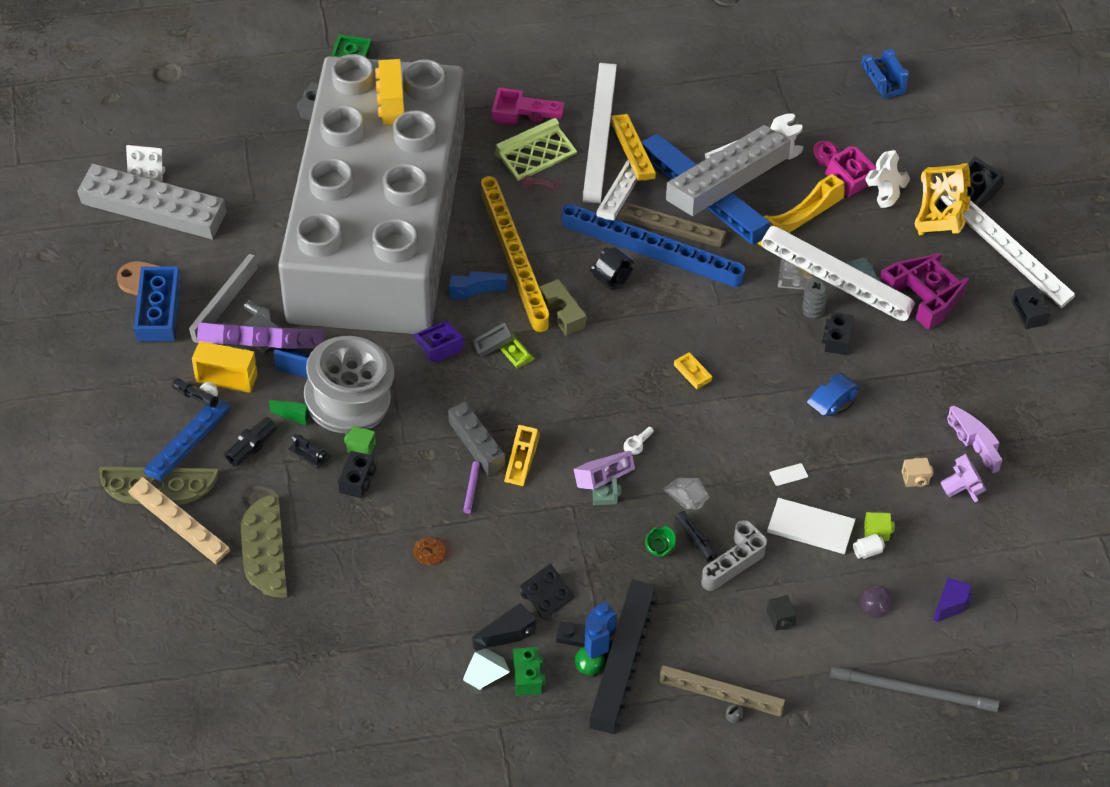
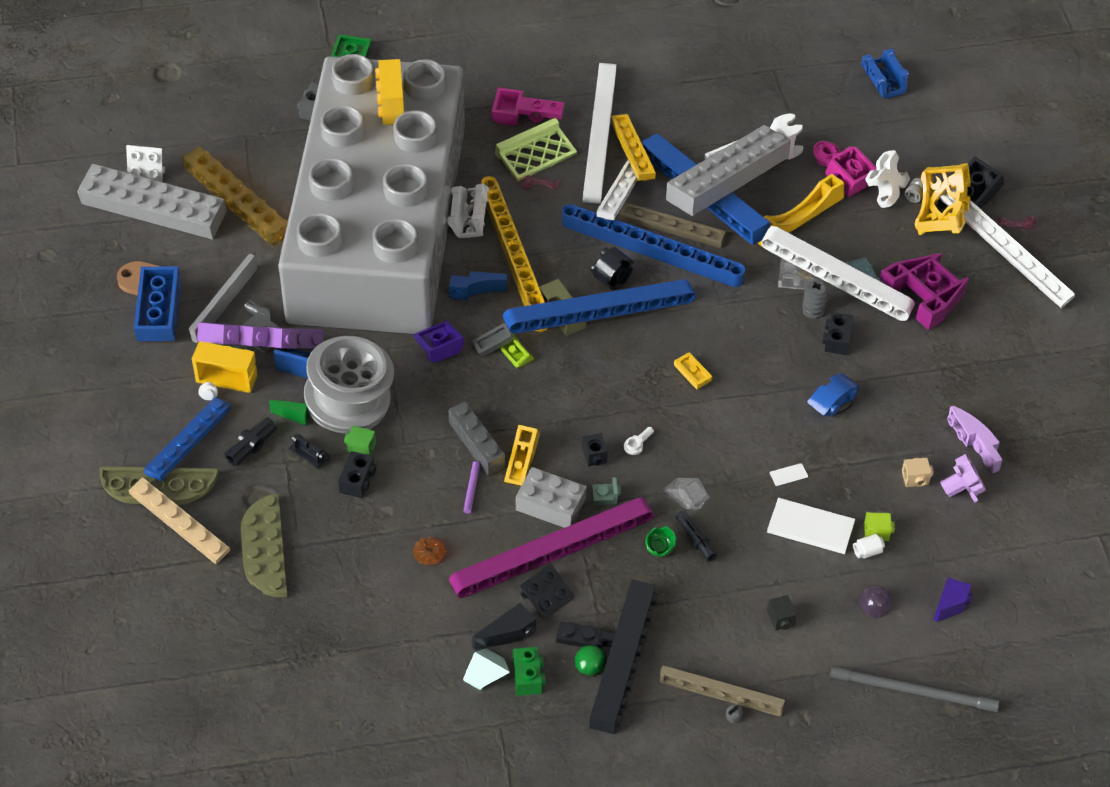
black pin [172,378,219,408] -> none
lavender slope [574,451,635,490] -> none
blue brick [585,601,617,659] -> none
light grey beam [701,520,767,591] -> none
black brick [1012,286,1051,329] -> none
none -> clear yellow brick [182,146,288,247]
none -> white piece [447,184,489,238]
none -> magenta beam [449,497,654,598]
none -> blue beam [503,279,696,334]
none -> light grey brick [516,467,586,528]
none -> black brick [582,433,608,467]
none -> light grey wheel [904,178,923,203]
none -> clear pink piece [998,215,1036,229]

